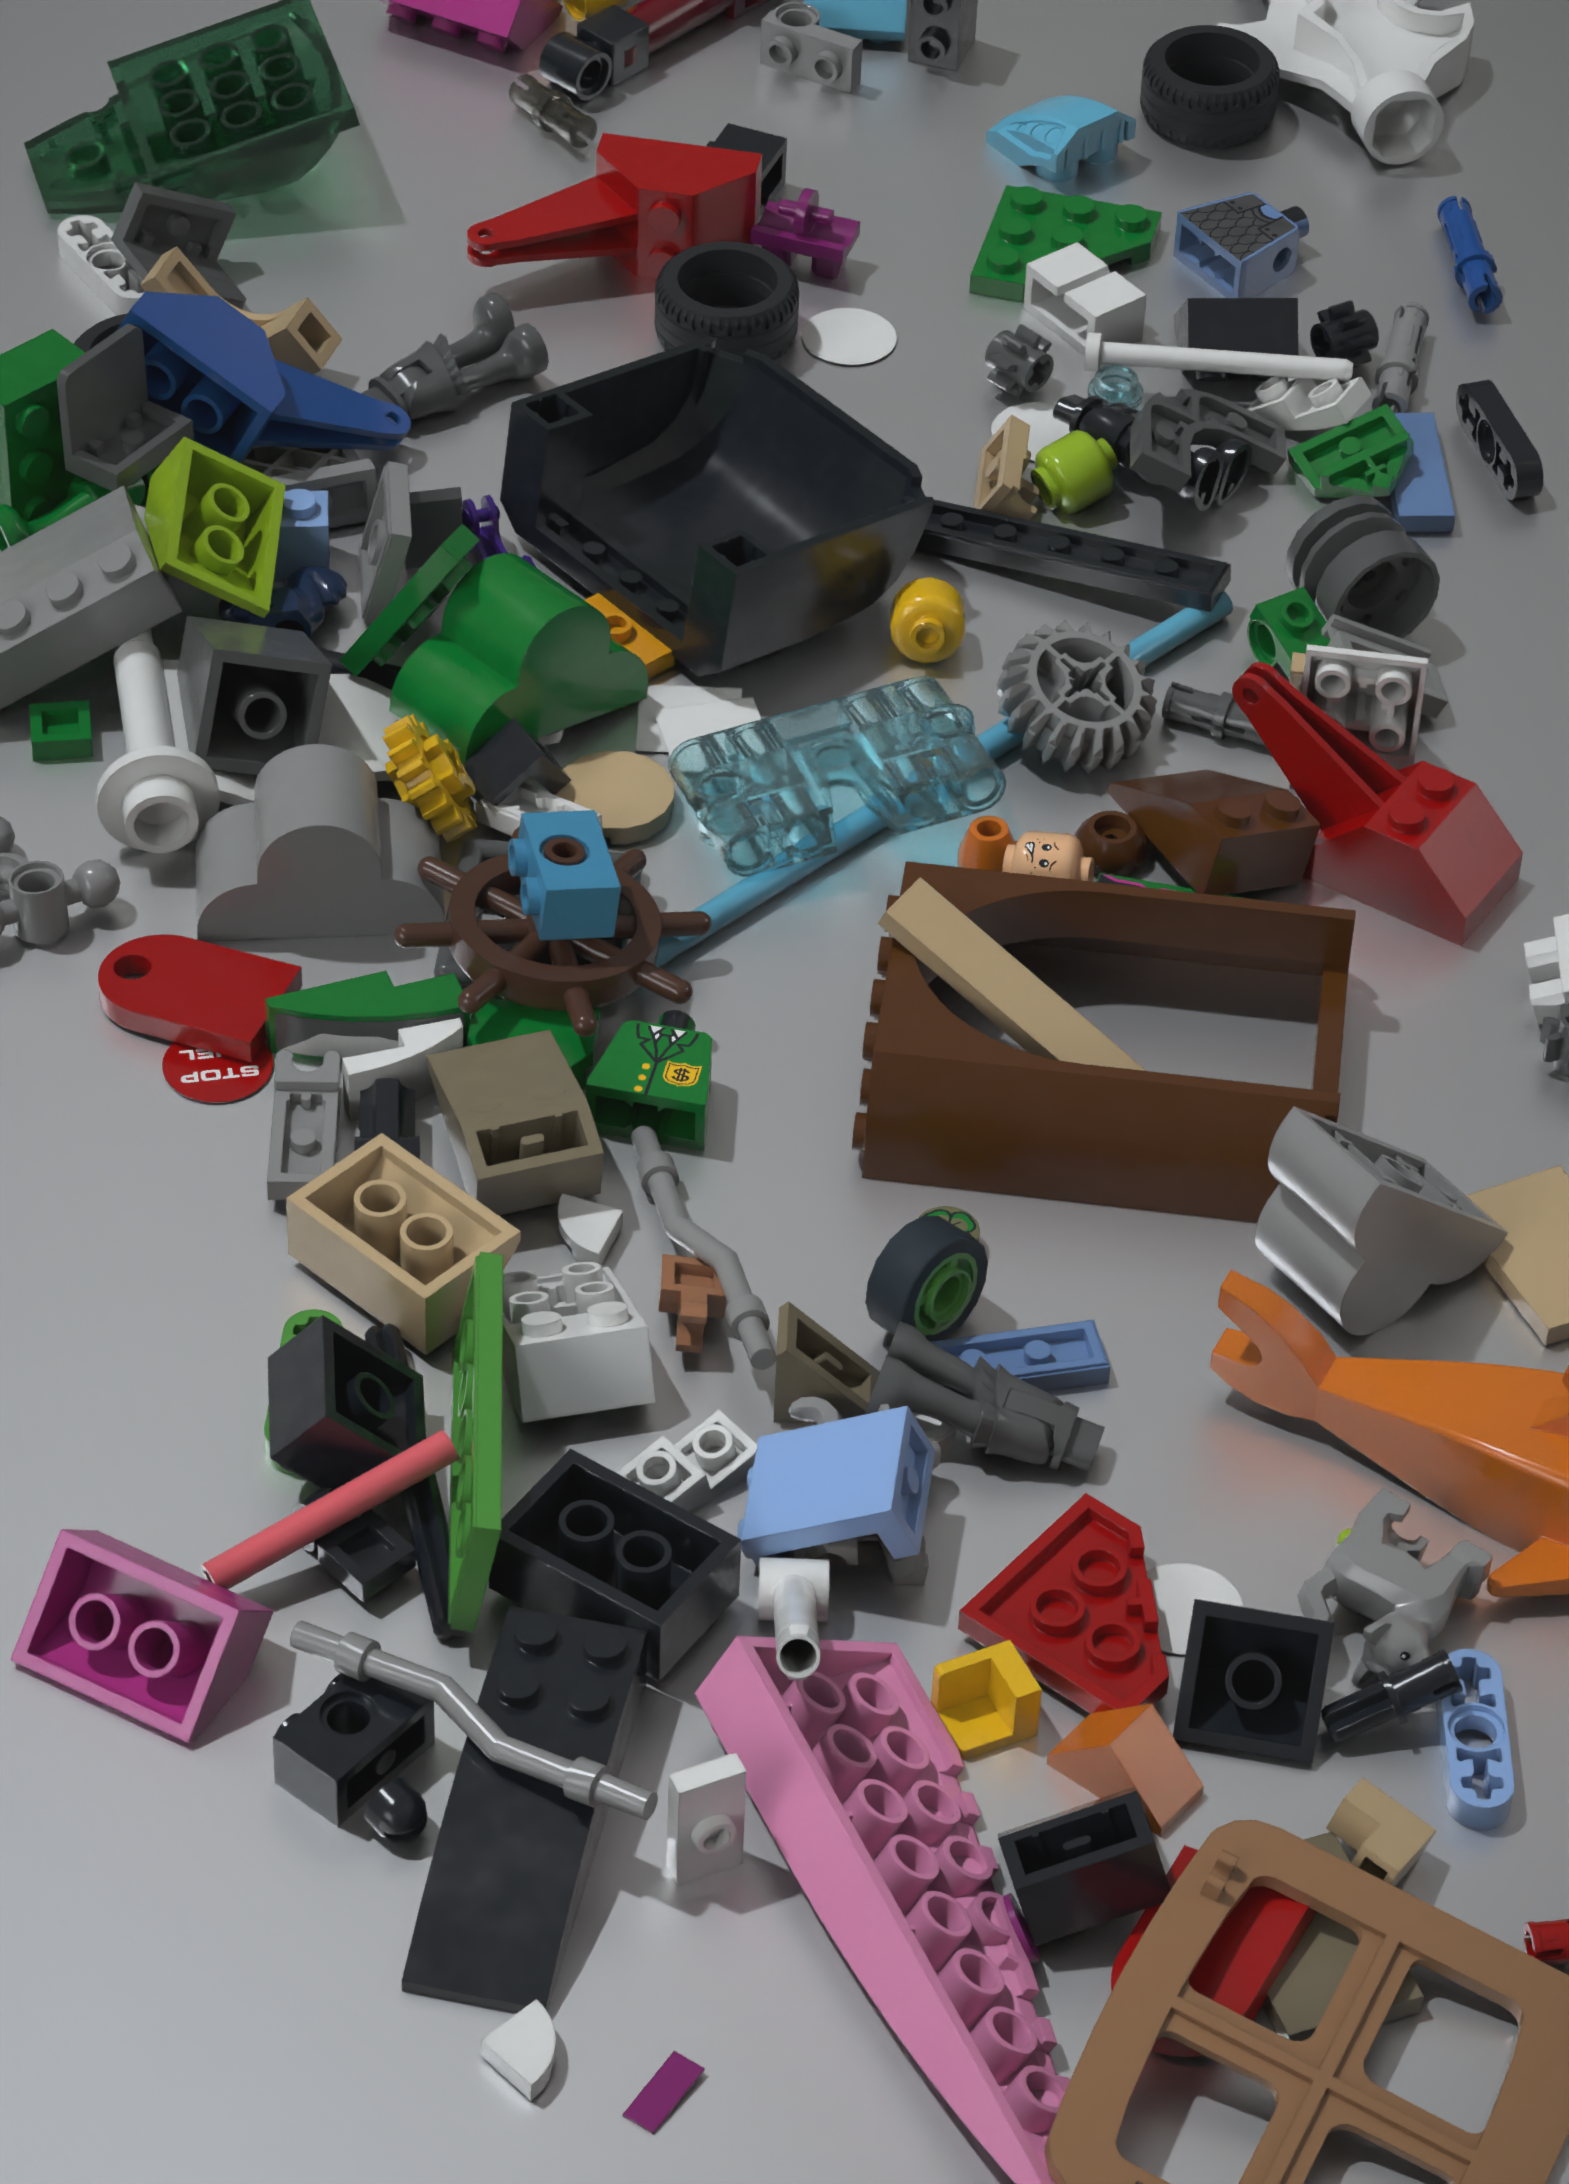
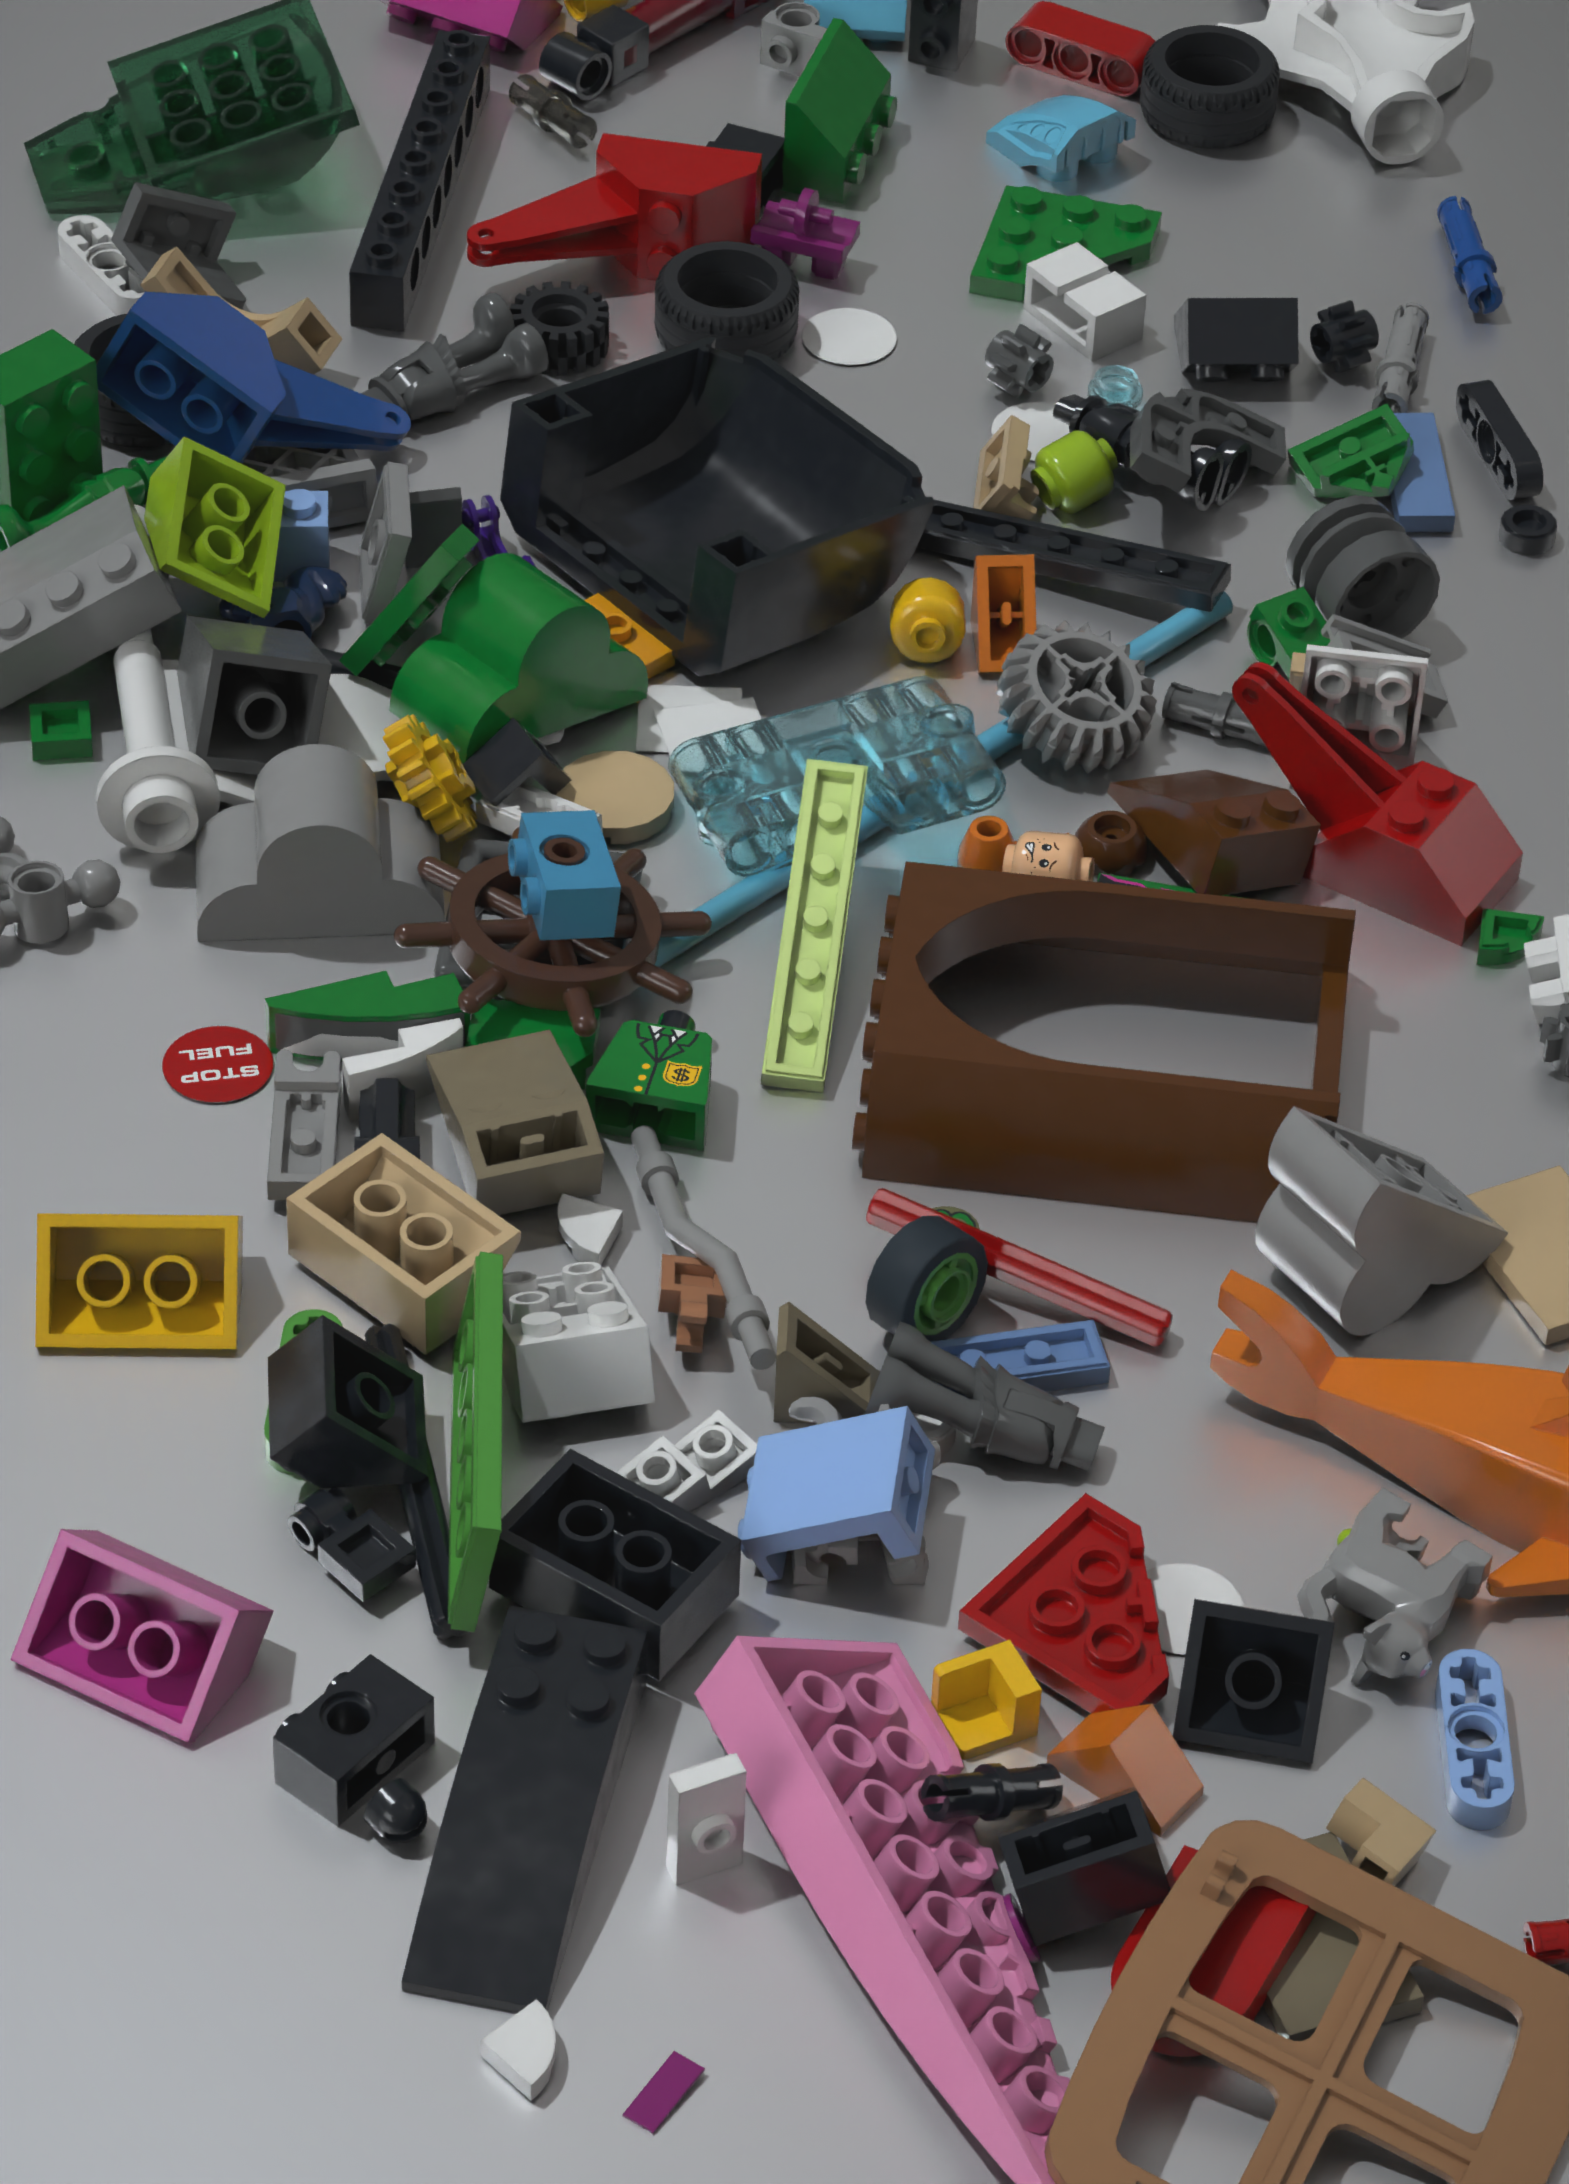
dark grey bracket [57,324,194,491] -> none
red tile [98,934,302,1062] -> none
coral piece [201,1430,458,1590] -> none
light grey bar [290,1621,658,1820] -> none
white piece [758,1557,829,1681] -> none
tan tile [877,877,1146,1071] -> none
white bar [1085,332,1353,381] -> none
torso [1173,192,1309,298] -> none
white slope [1247,376,1372,431] -> none
black axle [1321,1649,1463,1743] -> none
none -> yellow slope [35,1213,243,1349]
none -> black brick [349,30,490,332]
none -> black tyre [510,281,609,376]
none -> yellowish green tile [761,759,868,1093]
none -> green slope [782,18,897,203]
none -> axle [866,1188,1173,1347]
none -> black pin [921,1763,1063,1821]
none -> orange slope [970,554,1037,673]
none -> red beam [1005,1,1156,97]
none -> green tile [1476,909,1544,965]
none -> black tile [1499,505,1557,556]

